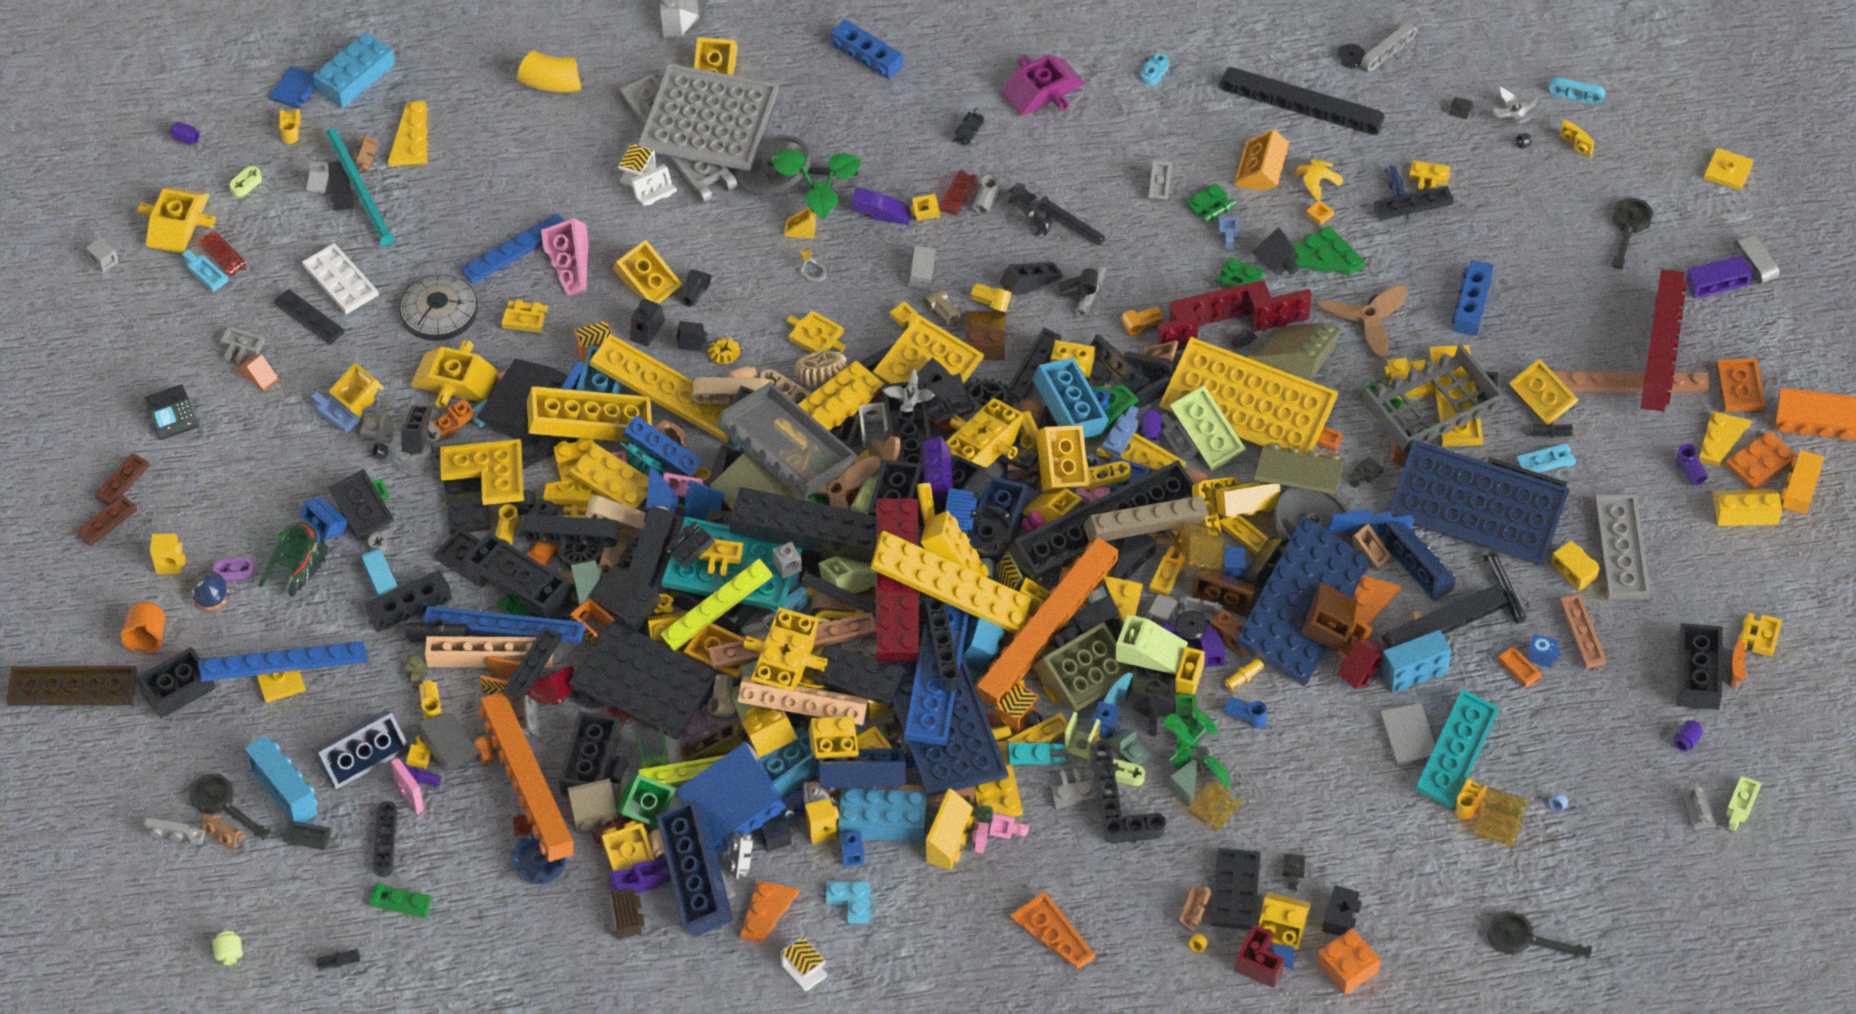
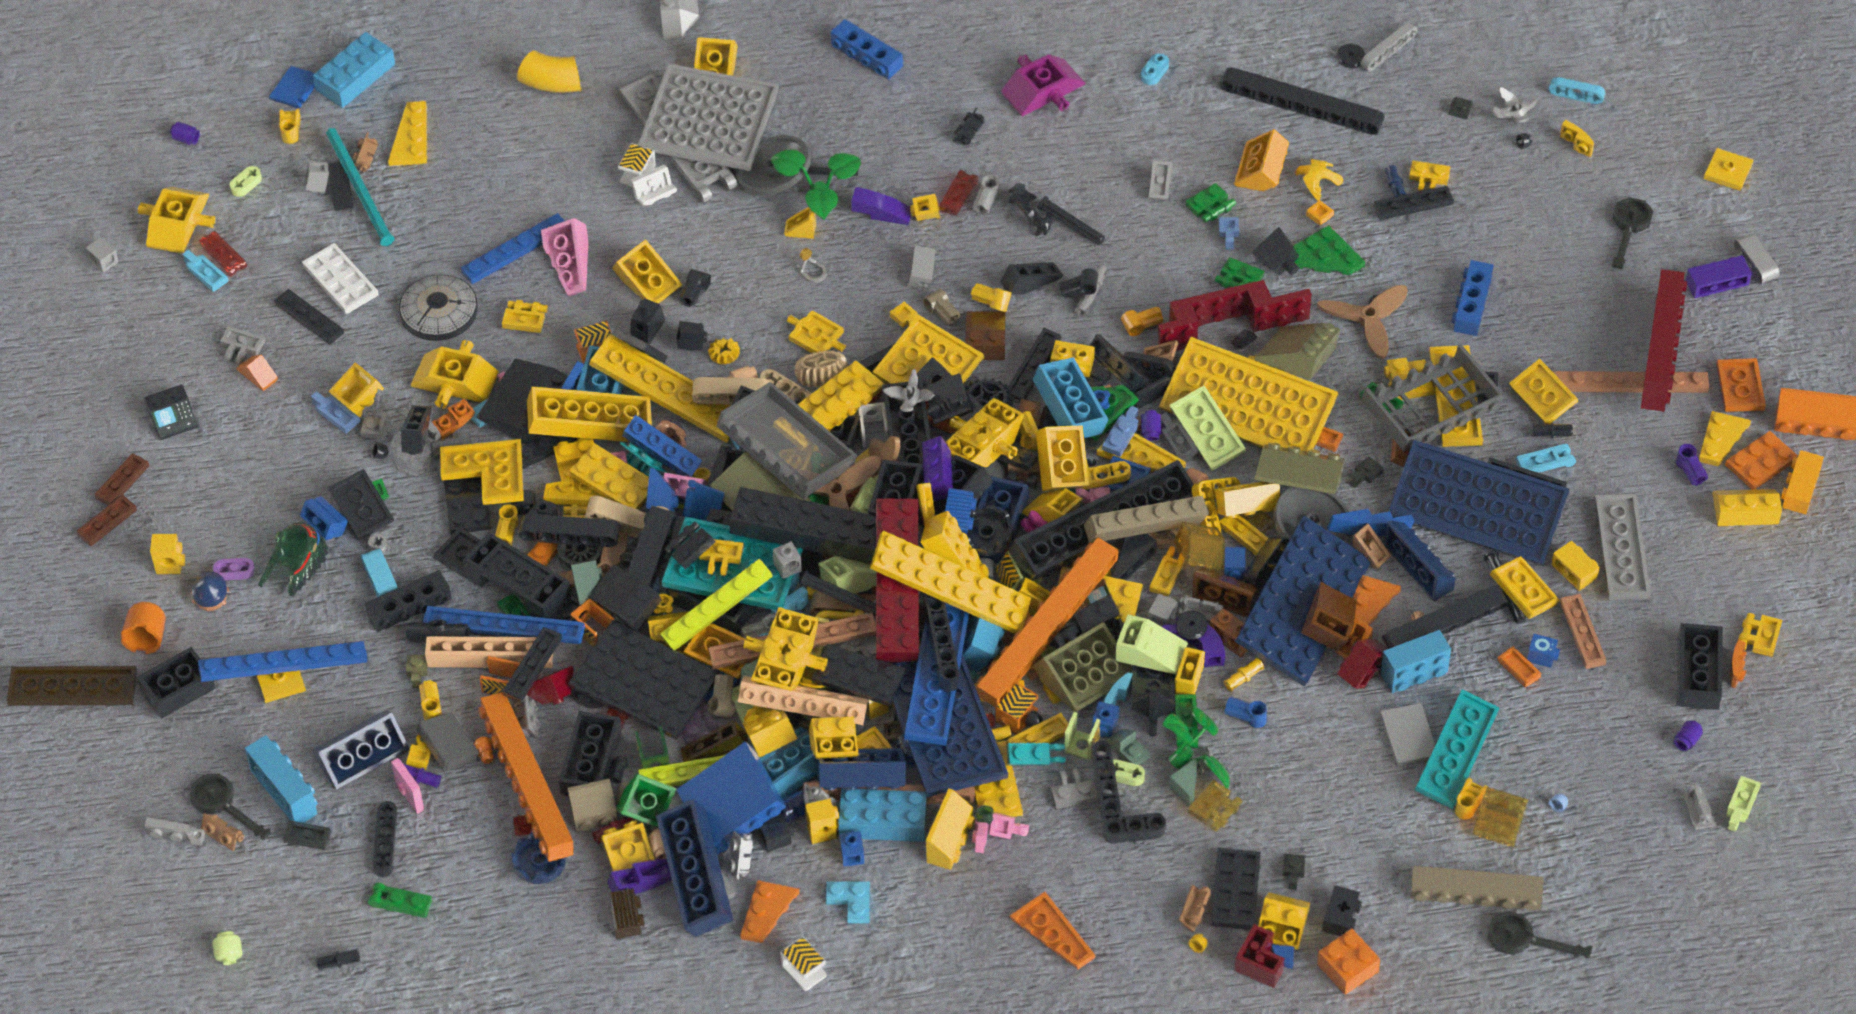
none -> black tile [612,328,667,363]
none -> dark tan brick [1410,865,1543,911]
none -> yellow tile [1490,556,1560,619]

